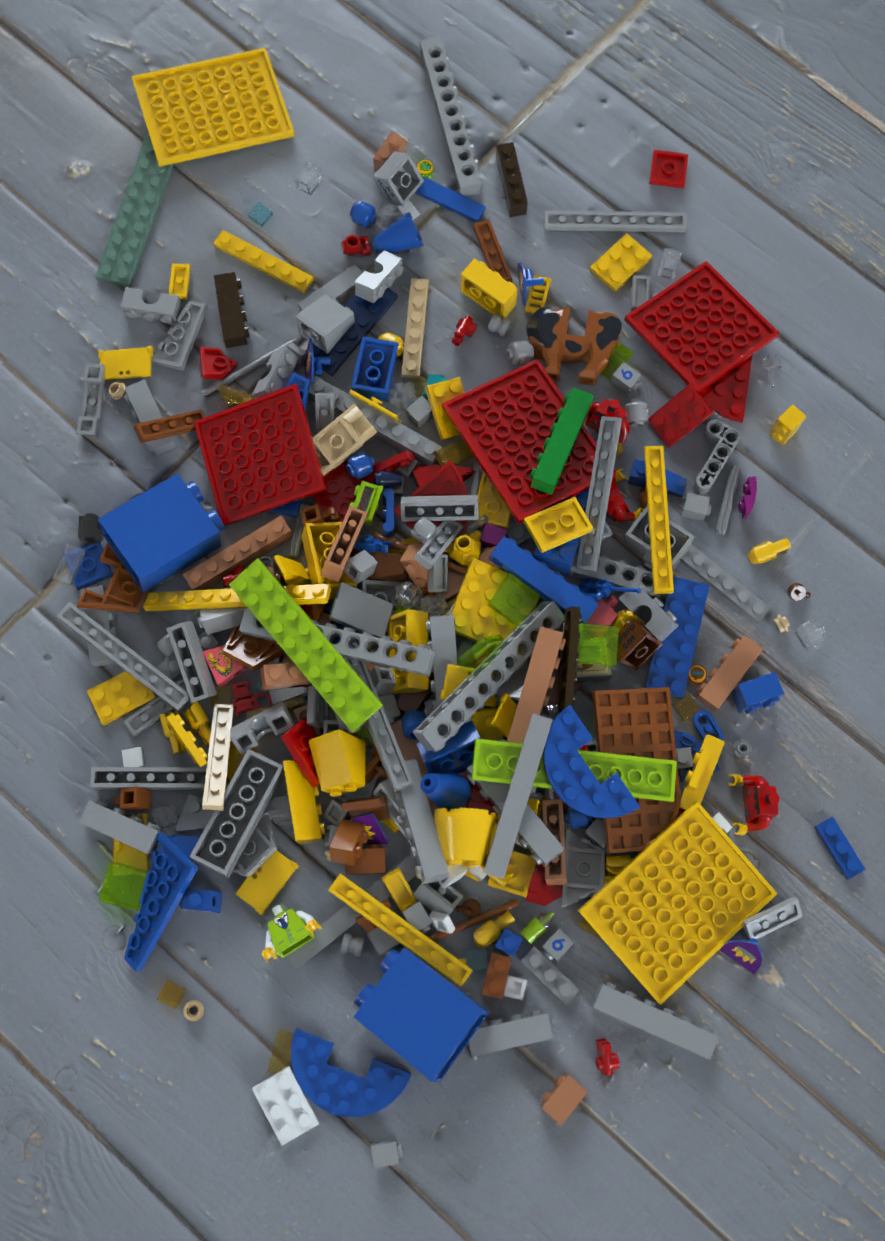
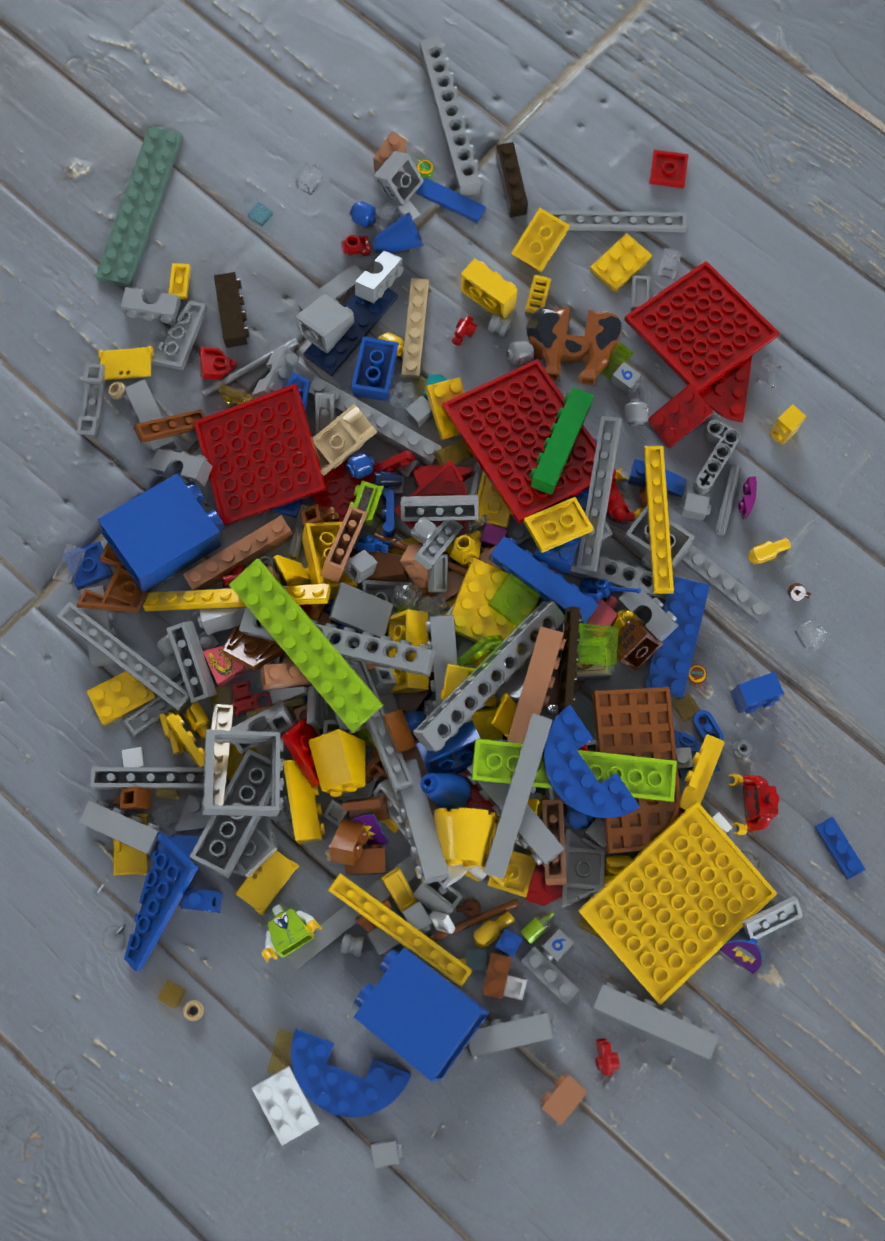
clear smoke brick [78,513,102,543] -> none
clear neon green tile [99,861,148,912] -> none
yellow plate [131,48,295,167] -> none
yellow plate [213,230,314,294] -> none
light grey plate [287,343,306,368] -> none
shield [304,337,330,382] -> none
light grey plate [324,825,339,847] -> none
yellow door [349,390,402,424] -> none
dark orange tile [473,219,513,282] -> none
blue shield [517,262,544,306] -> none
red torso [583,399,630,457] -> none
nougat brick [696,635,763,713] -> none
tan plate [774,614,791,633] -> none
none -> light grey arch [150,448,213,486]
none -> clear yellow tile [155,789,179,800]
none -> light grey window [203,730,284,816]
none -> dark orange panel [383,709,416,753]
none -> yellow plate [511,208,570,273]

